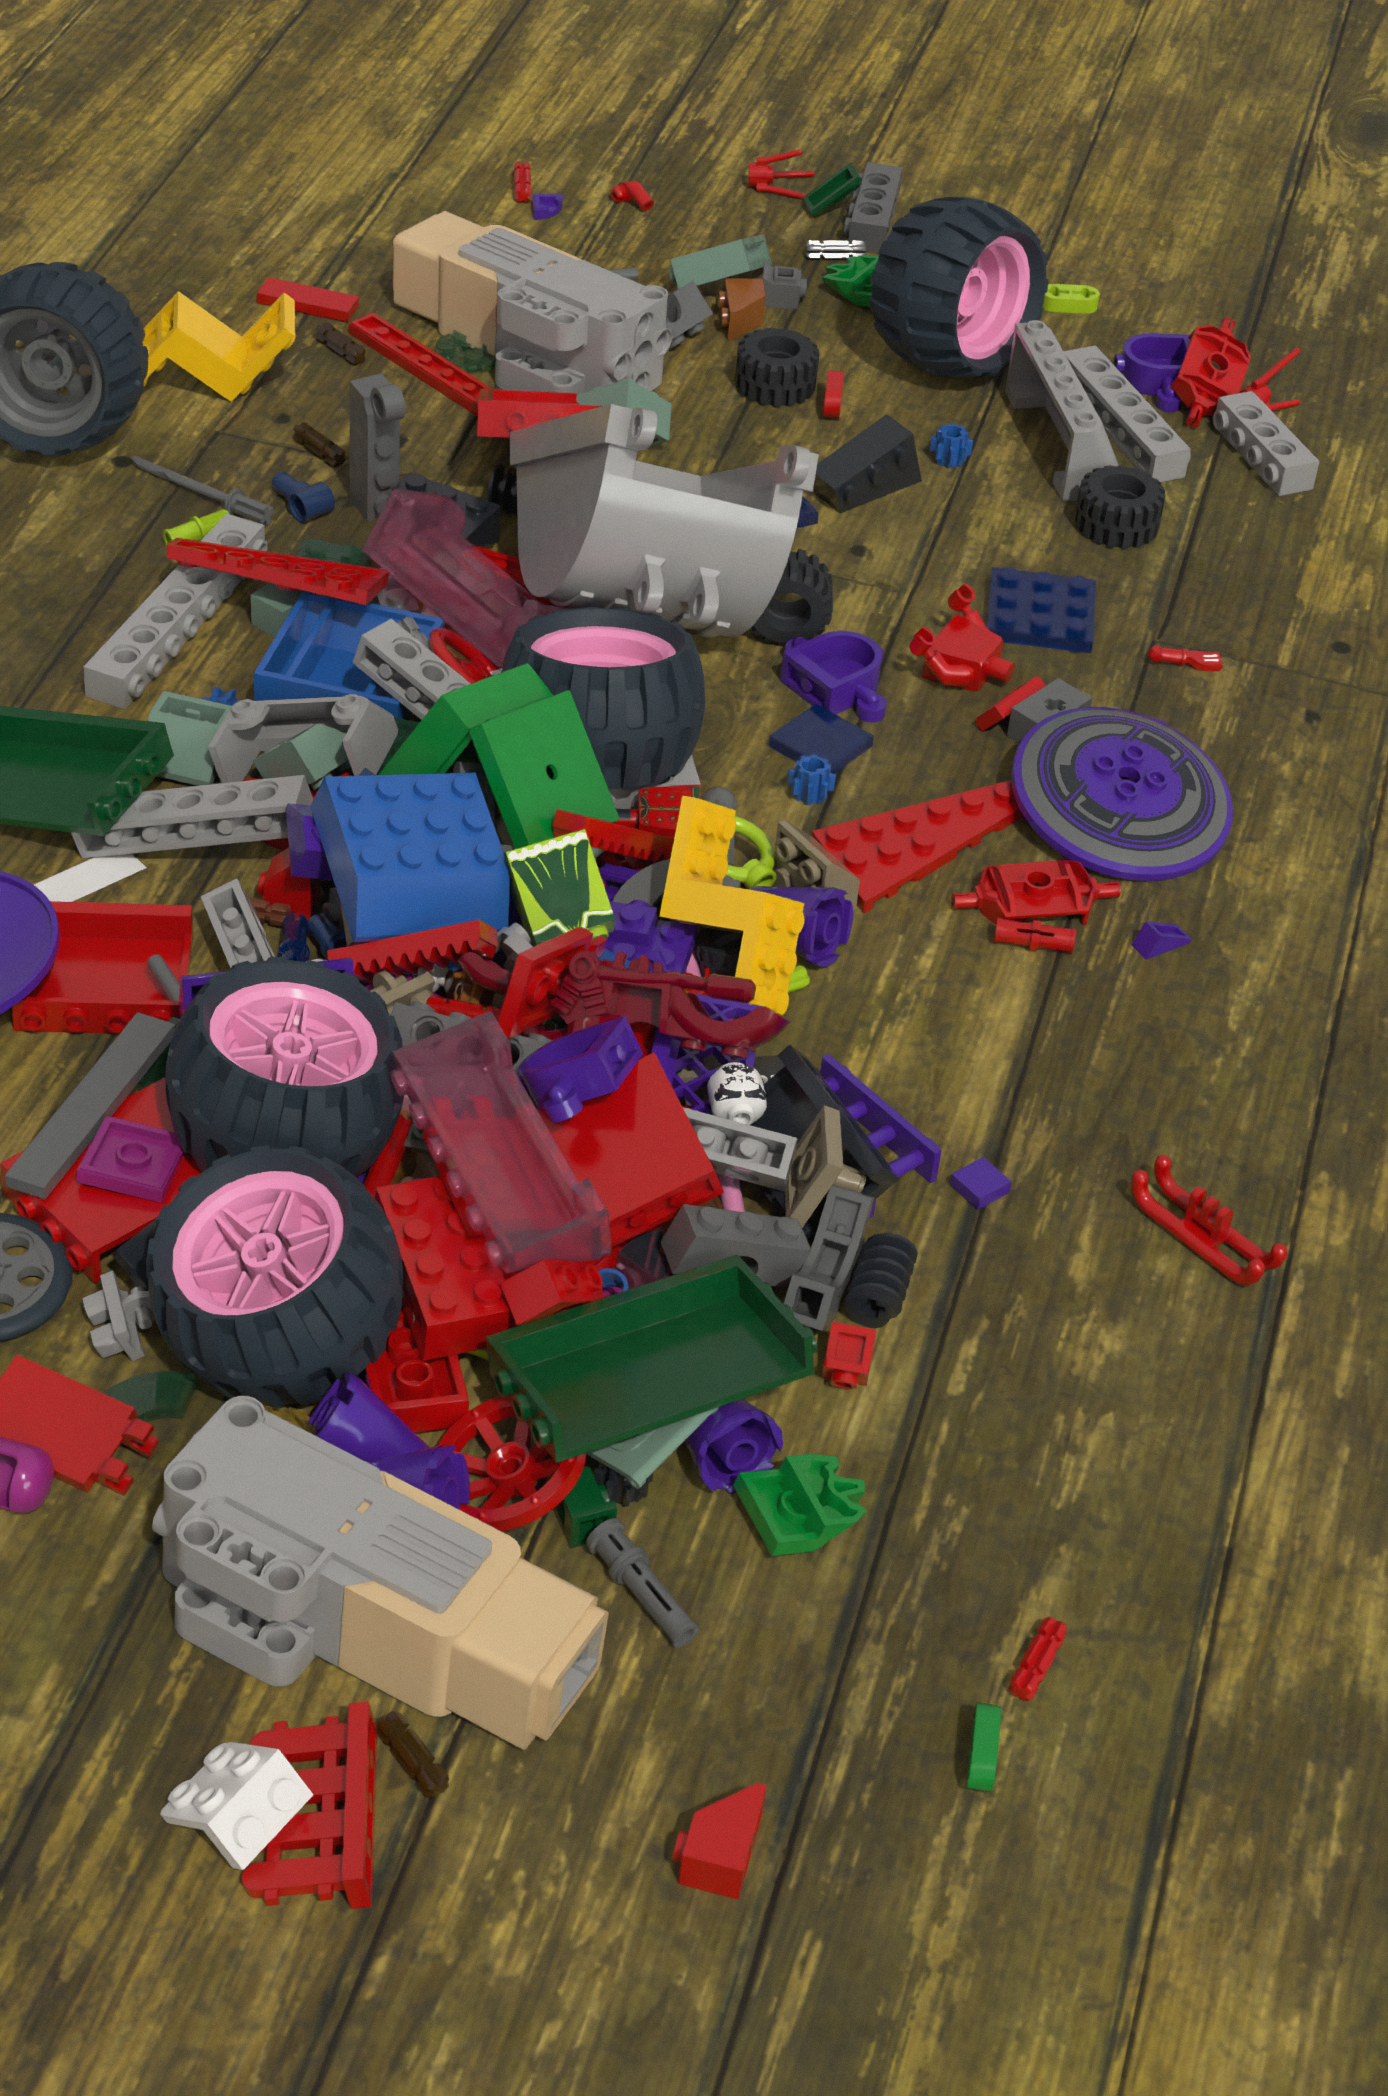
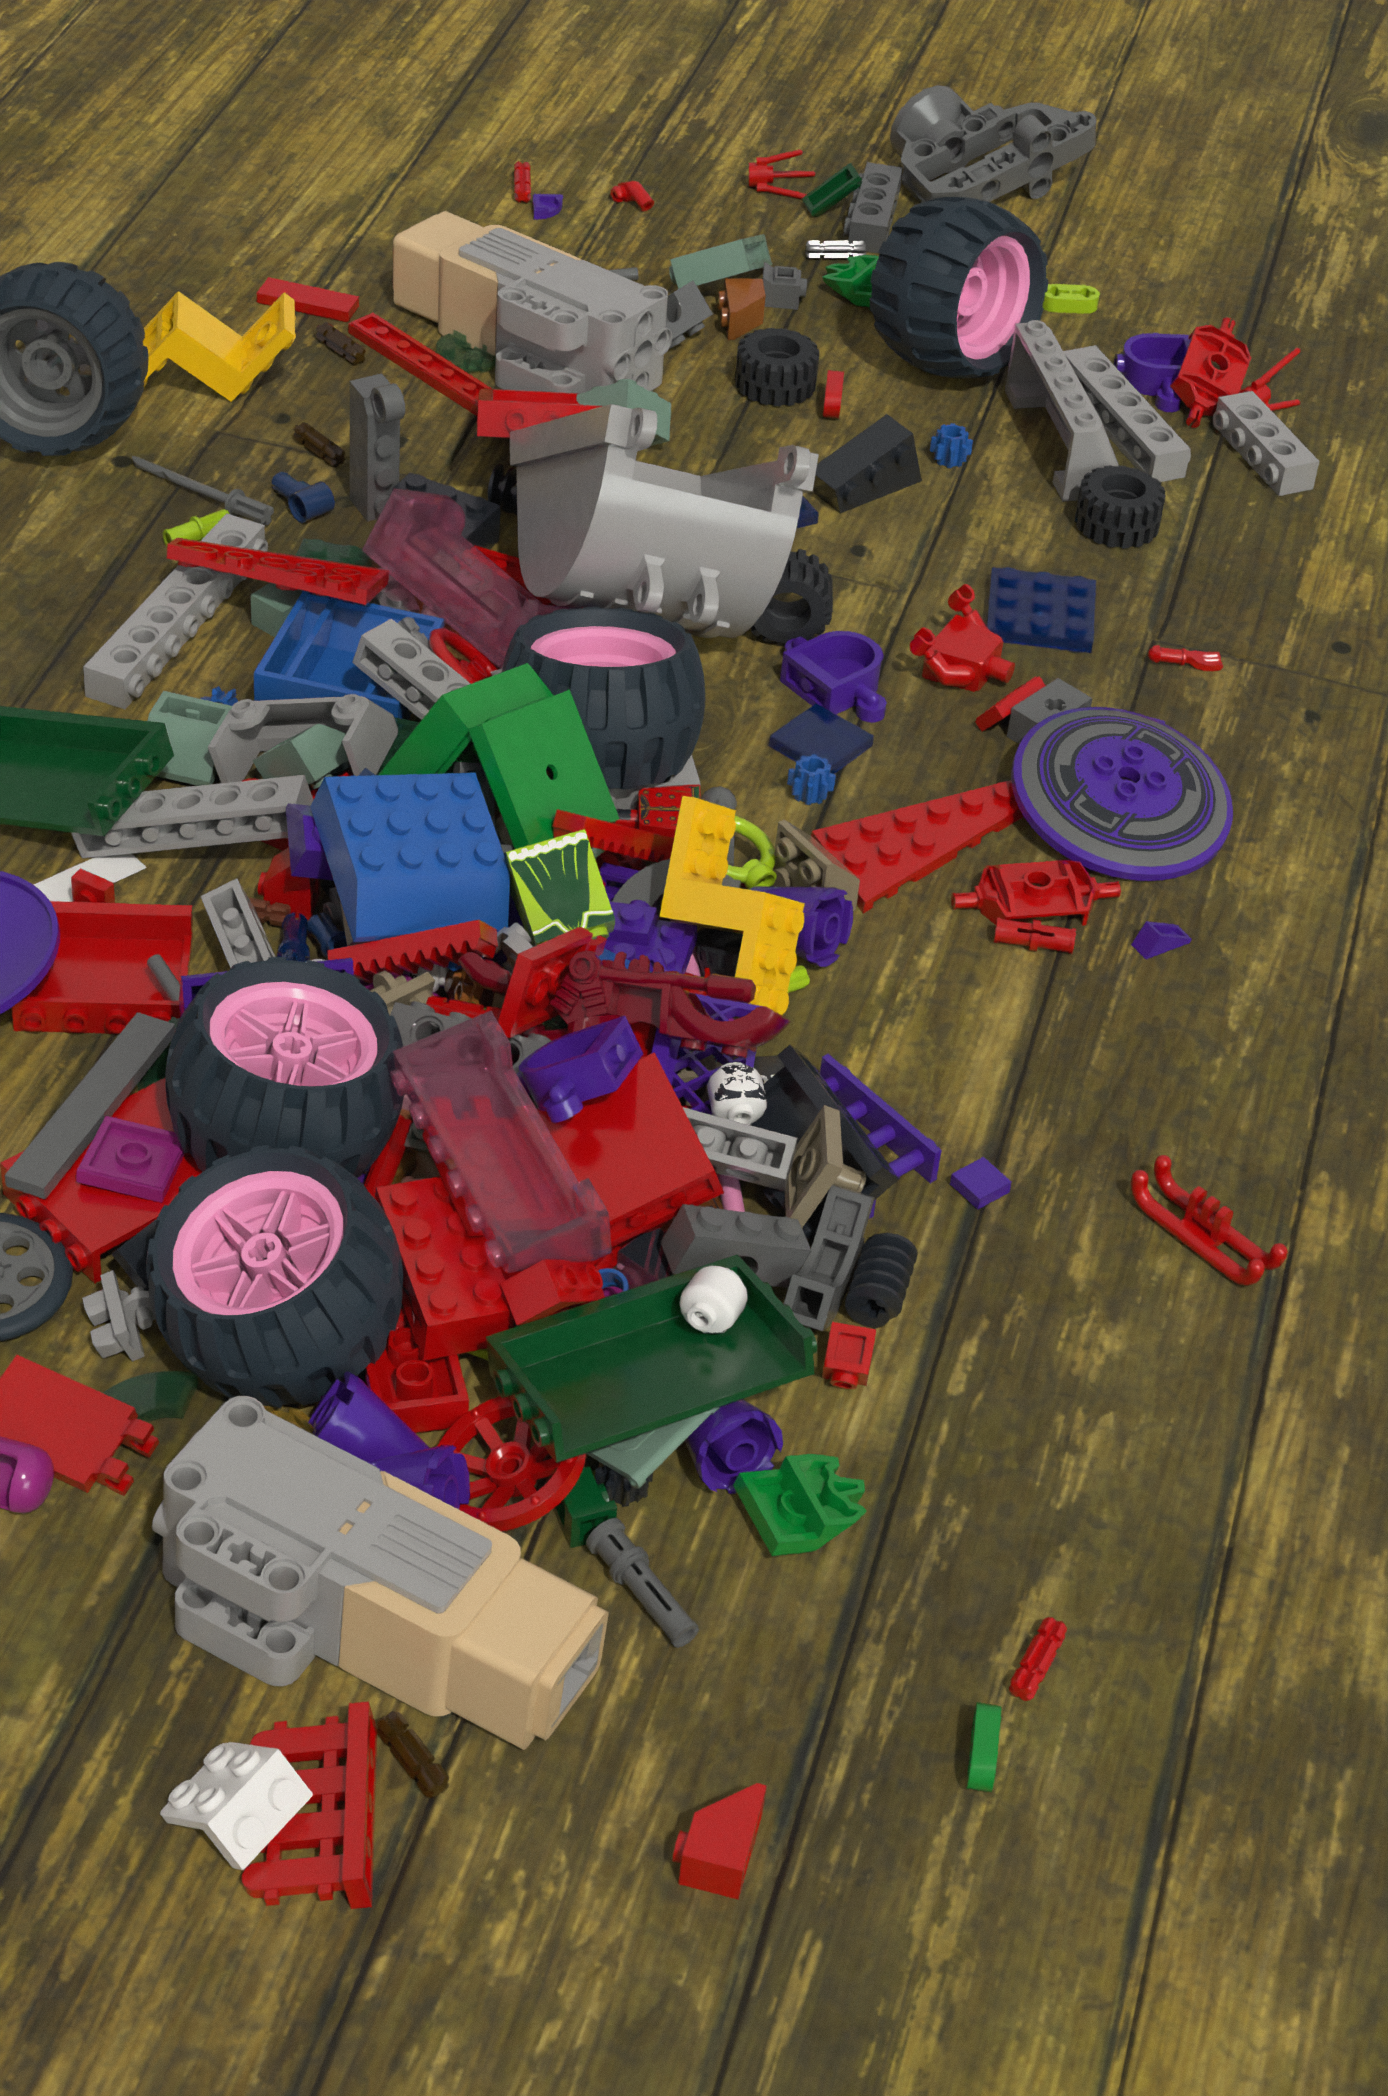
none -> red plate [71,868,115,903]
none -> white head [679,1265,748,1335]
none -> dark grey piece [890,85,1096,203]

